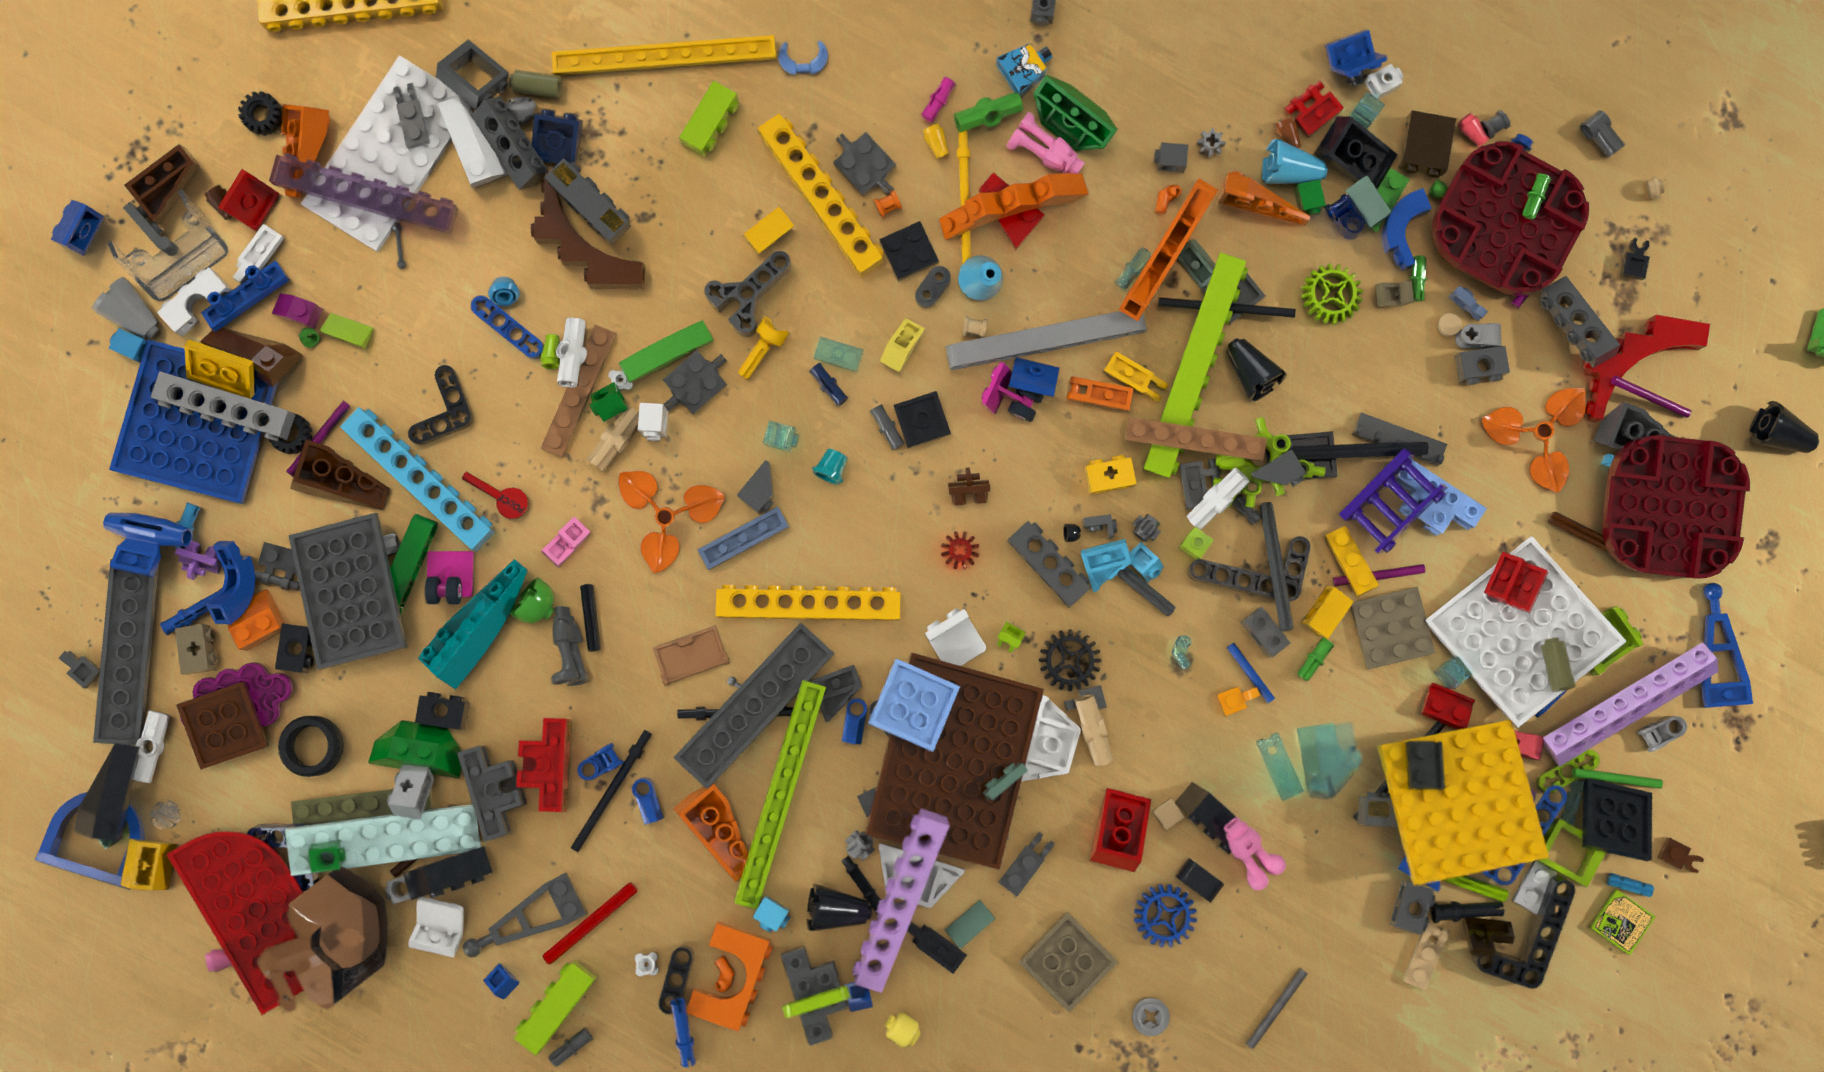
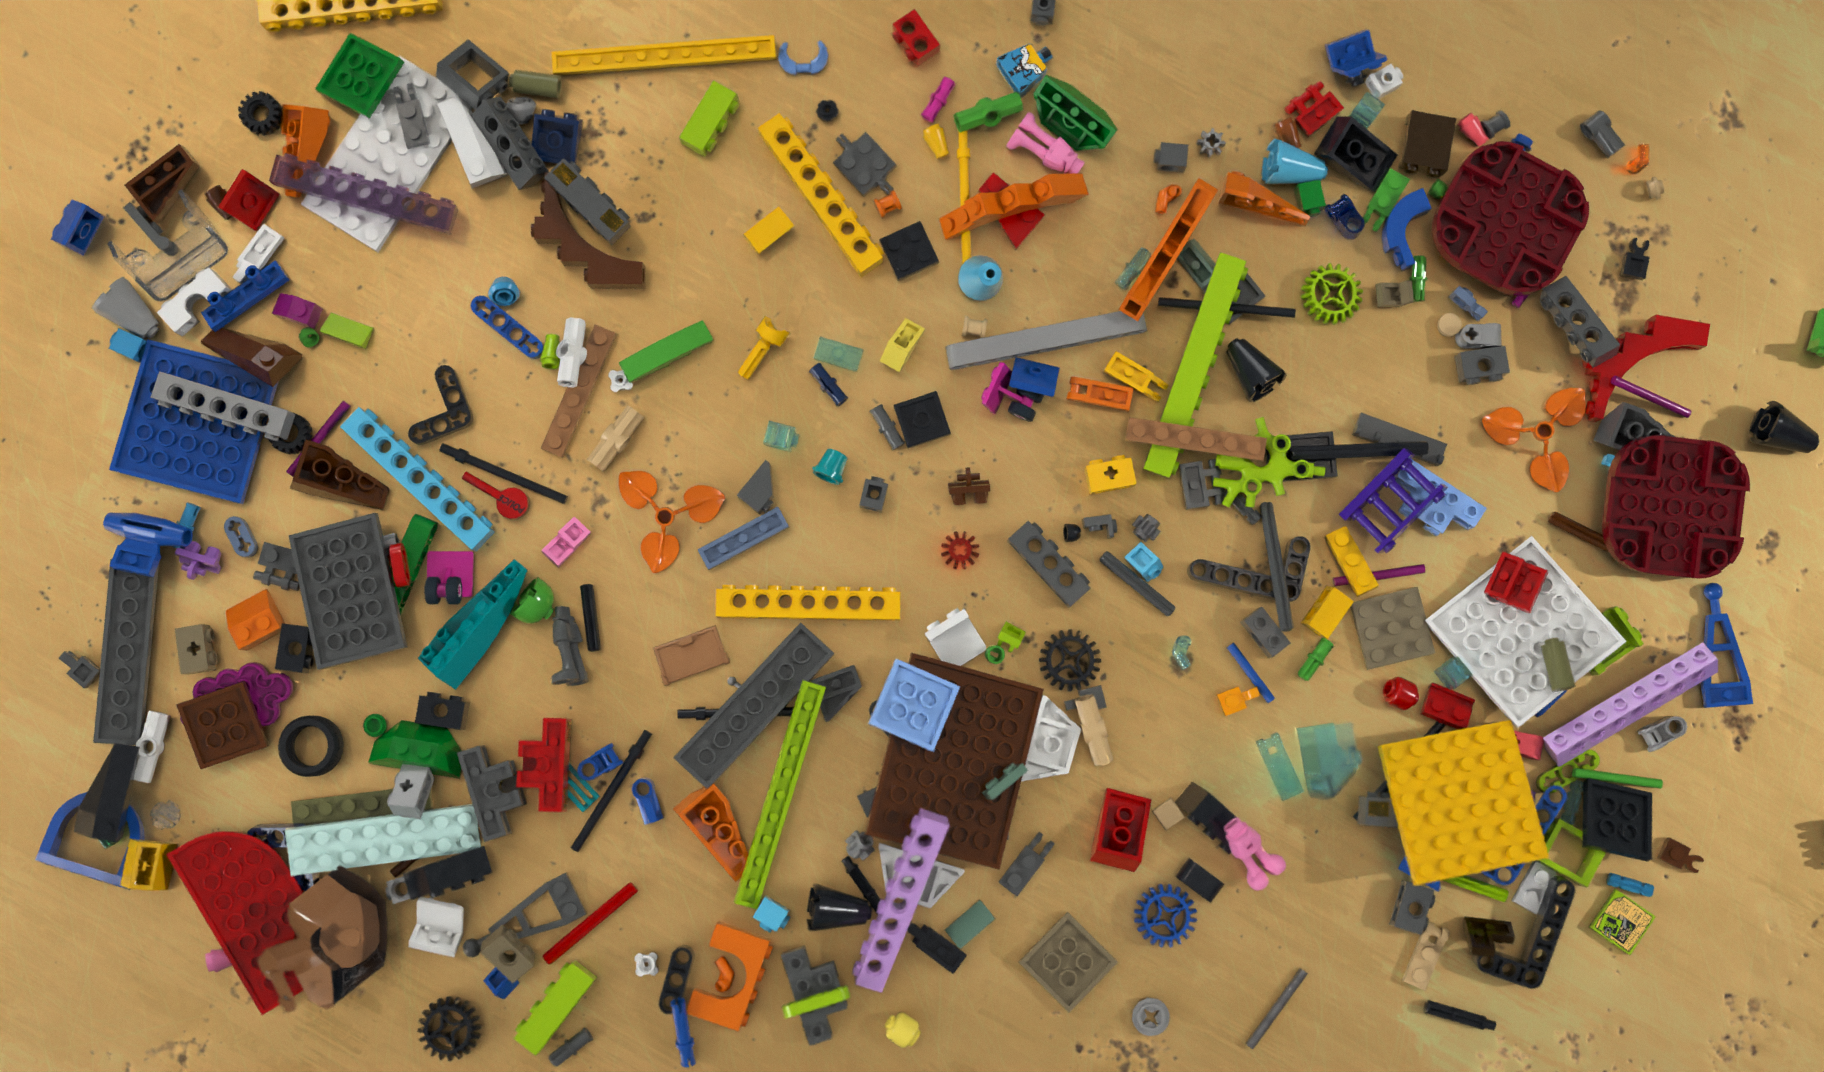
blue pin [160,588,222,635] -> none
yellow plate [184,339,254,399] -> none
blue arch [206,541,255,624] -> none
green brick [308,840,346,873] -> none
dark grey hinge [392,222,406,269] -> none
green brick [590,382,628,422] -> none
white brick [638,403,668,441] -> none
dark grey plate [663,350,727,414] -> none
dark grey beam [704,251,791,337] -> none
blue piece [842,698,867,745] -> none
blue slope [844,982,873,1012] -> none
dark grey plate [915,266,951,308] -> none
medium azure wing [1081,539,1132,592] -> none
lime brick [1178,527,1213,560] -> none
white piece [1187,468,1250,530] -> none
dark grey slope [1251,449,1306,487] -> none
sand green slope [1345,176,1392,228] -> none
pearl dark grey plate [1406,741,1445,790] -> none
black pin [1430,901,1505,923] -> none
bright green axle [1522,173,1551,220] -> none
none -> sand blue beam [224,516,258,558]
none -> green plate [315,33,405,119]
none -> green plate [363,714,387,737]
none -> red beam [389,543,410,588]
none -> black gear [417,996,482,1061]
none -> black bar [439,443,568,504]
none -> dark tan brick [480,925,535,983]
none -> teal tile [568,763,600,812]
none -> black plate [816,100,839,122]
none -> dark grey brick [859,476,888,513]
none -> red brick [891,9,940,66]
none -> bright green hinge [985,645,1005,664]
none -> red head [1383,677,1419,710]
none -> black piece [1424,1000,1496,1031]
none -> clear orange arm [1627,144,1650,174]

